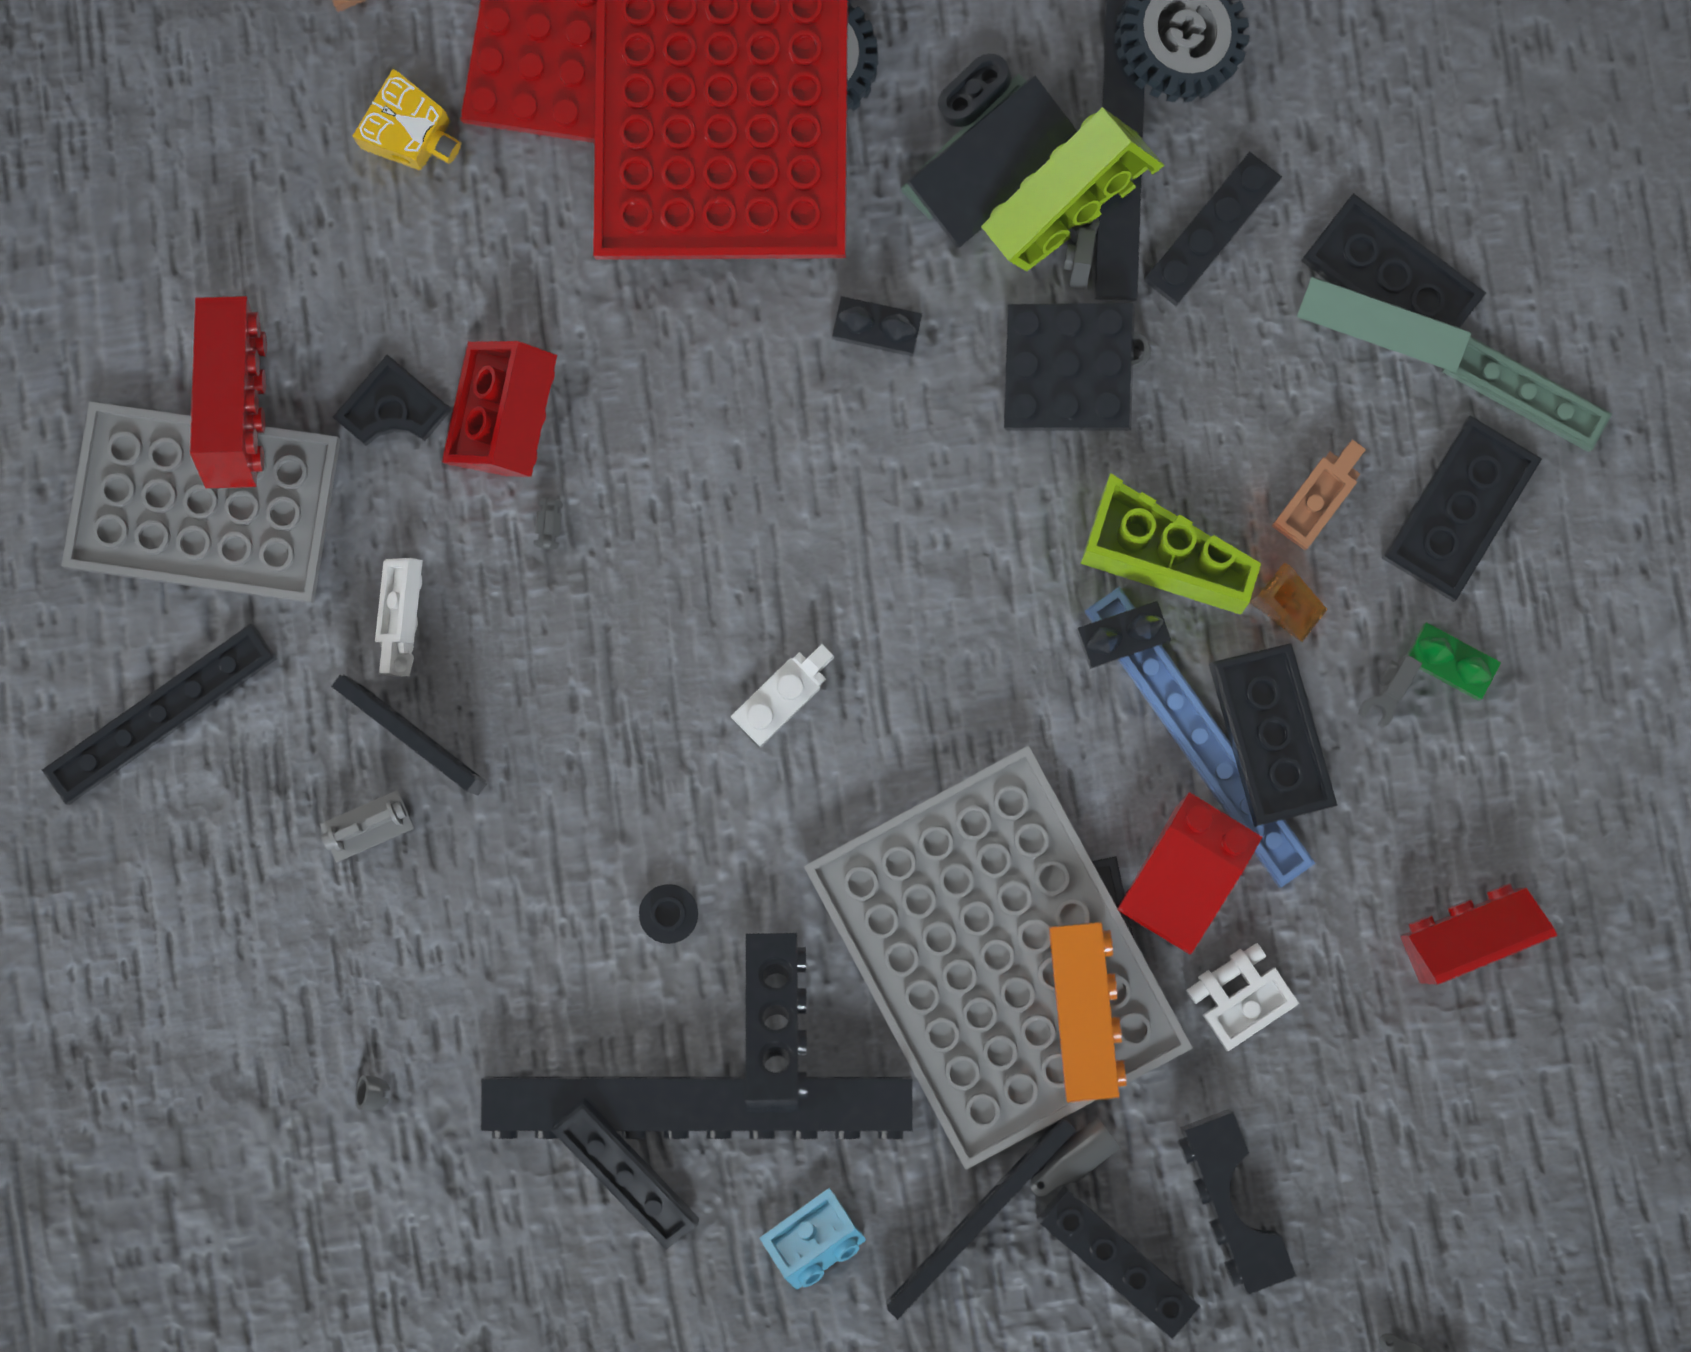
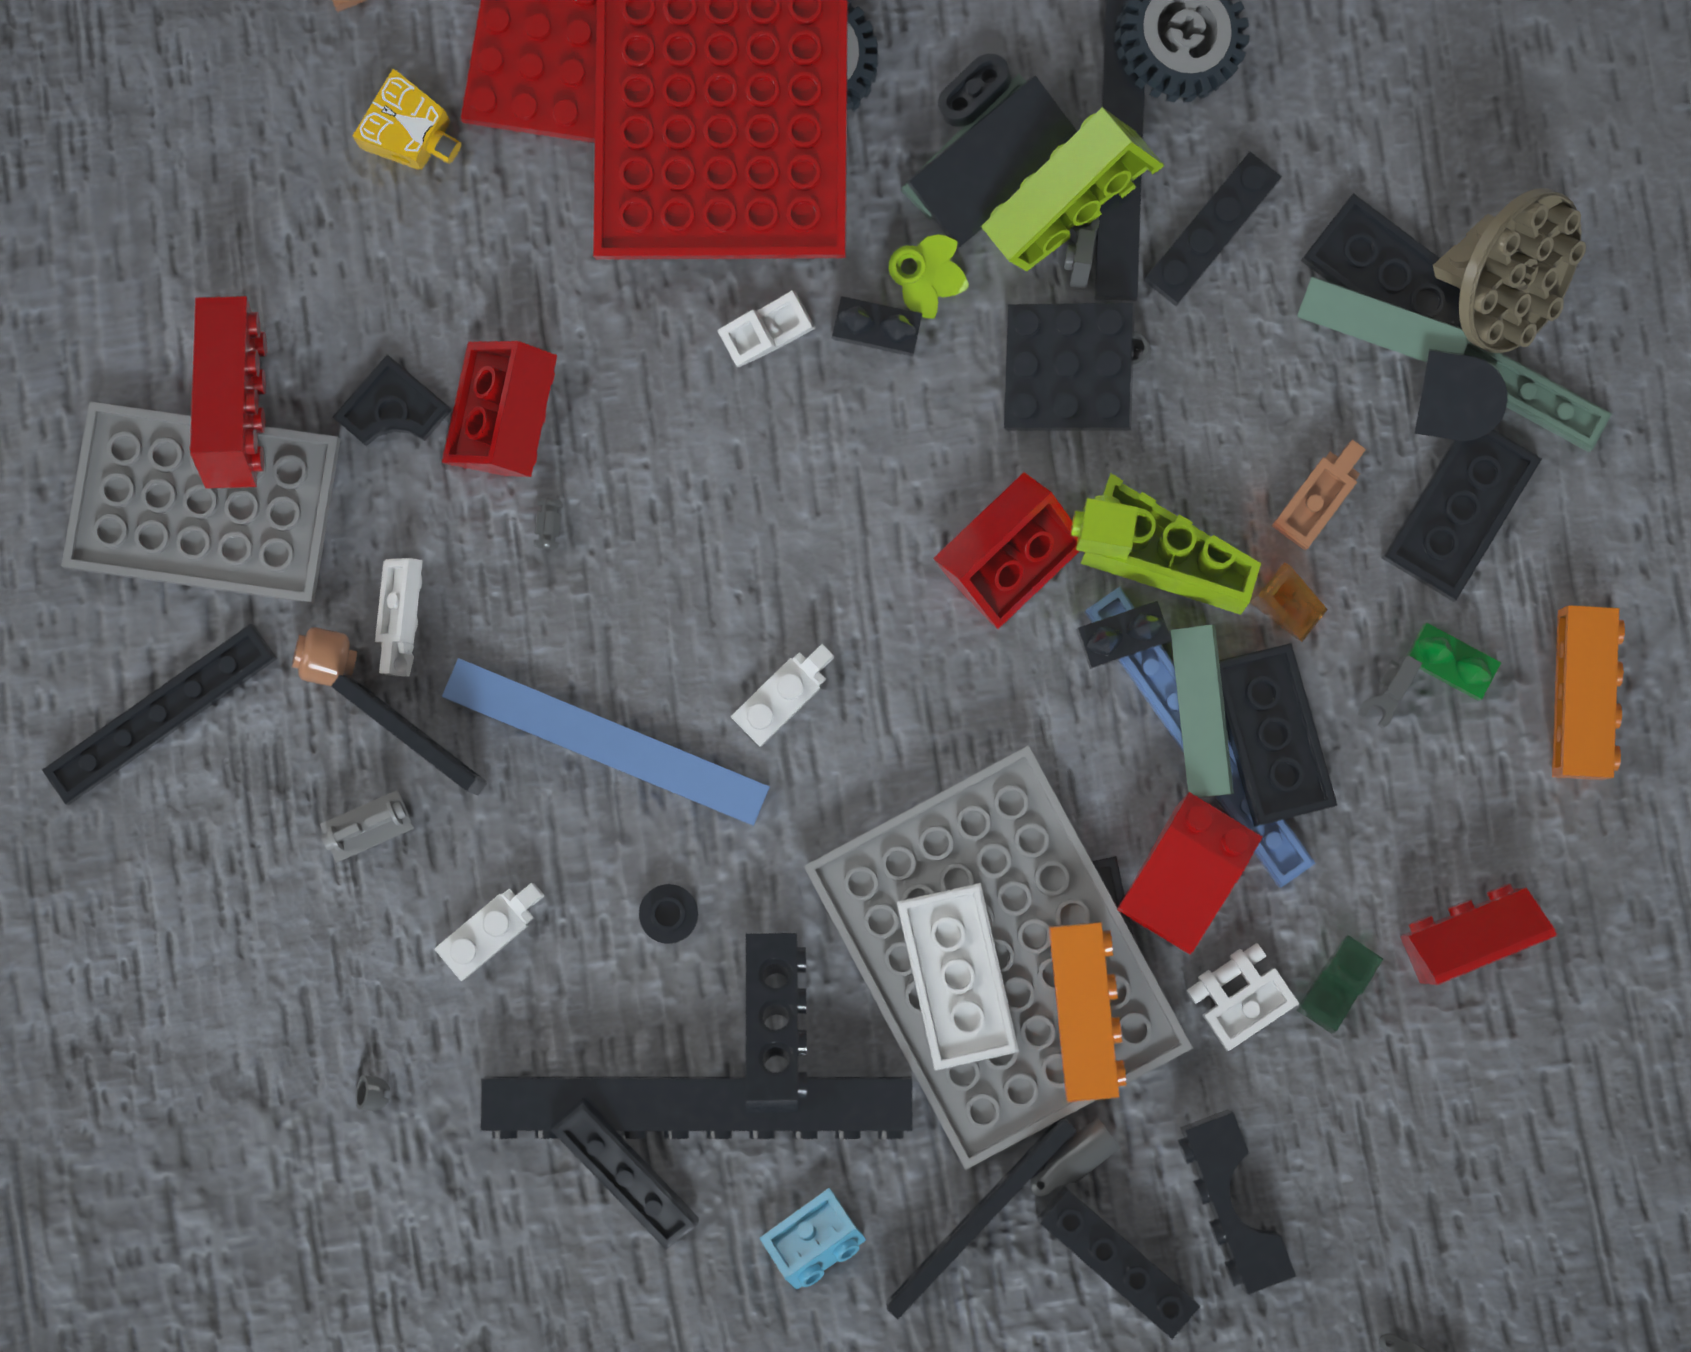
none -> nougat head [292,627,357,686]
none -> white hinge [434,883,544,981]
none -> medium blue tile [442,658,770,826]
none -> white slope [717,290,815,367]
none -> lime plate [888,235,969,319]
none -> white tile [897,883,1019,1070]
none -> red slope [933,472,1080,629]
none -> lime brick [1071,495,1138,559]
none -> sand green tile [1171,624,1234,798]
none -> clear green slope [1297,935,1383,1034]
none -> black tile [1414,349,1508,441]
none -> dark tan bracket [1433,188,1586,353]
none -> orange brick [1552,605,1625,780]

